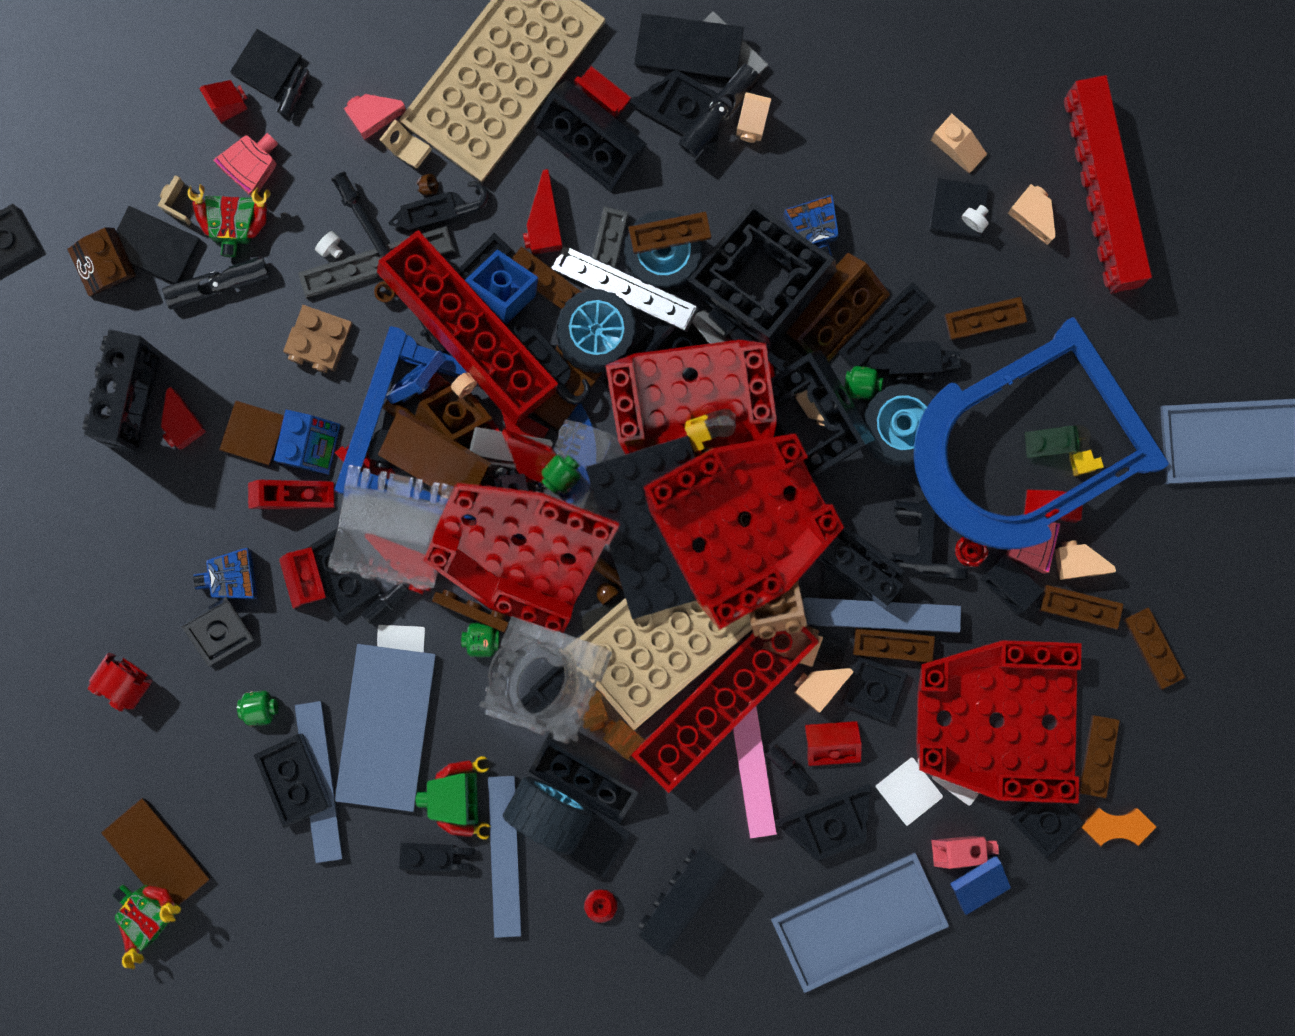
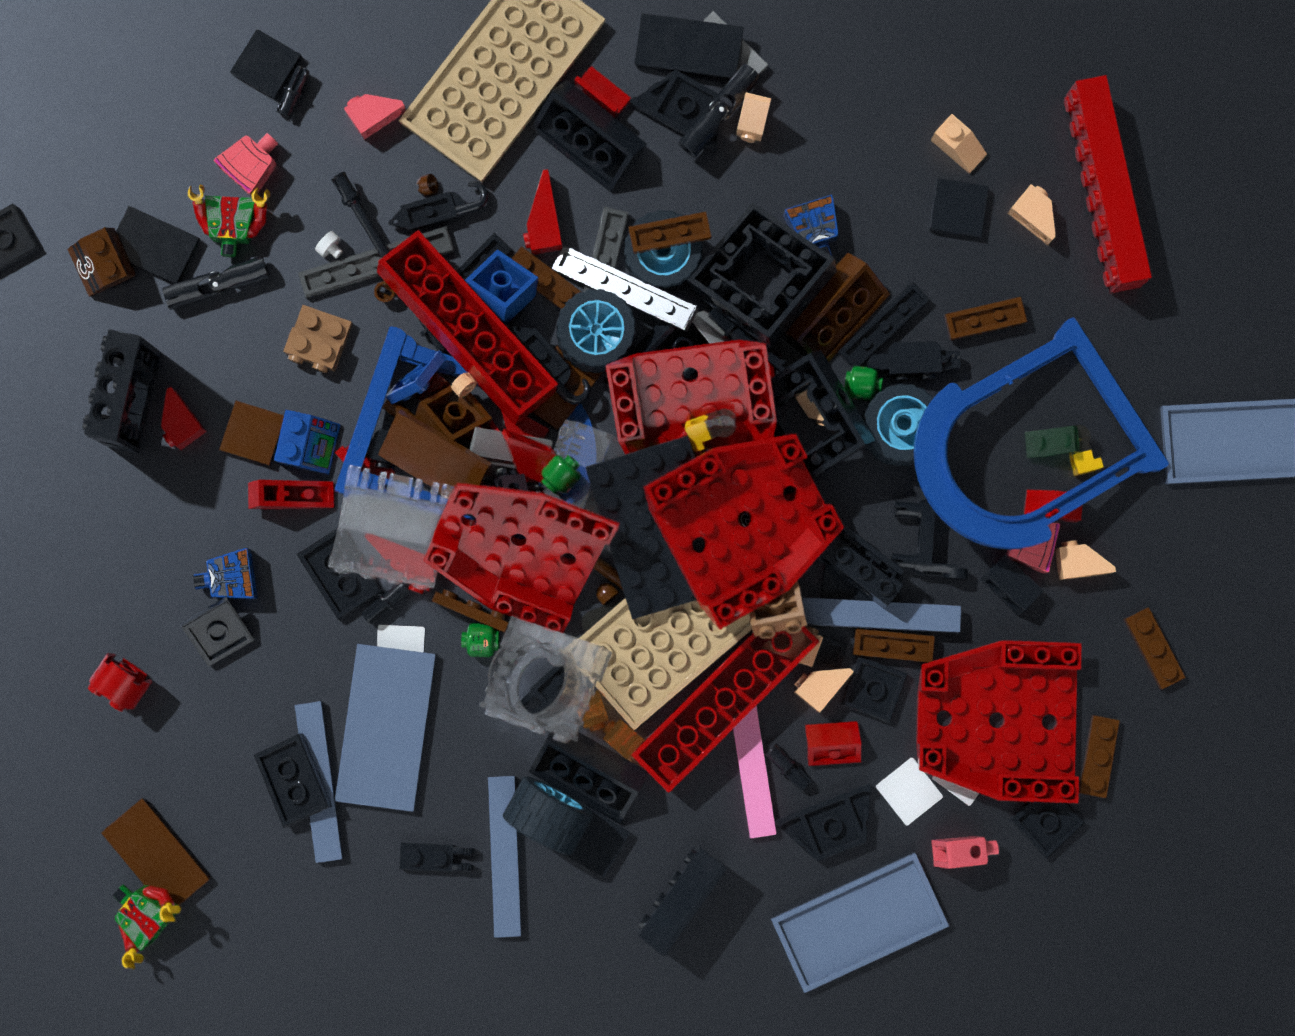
tan bracket [158,175,191,225] -> none
red slope [199,80,248,123] -> none
green head [237,690,278,726] -> none
red panel [279,547,326,609] -> none
tan bracket [380,120,432,169] -> none
green torso [415,756,491,839] -> none
red plate [584,890,618,923] -> none
blue tile [951,856,1011,915] -> none
red plate [955,537,988,567] -> none
white tile [961,205,989,233] -> none
reddish brown plate [1039,585,1123,630] -> none
orange tile [1081,808,1156,846] -> none

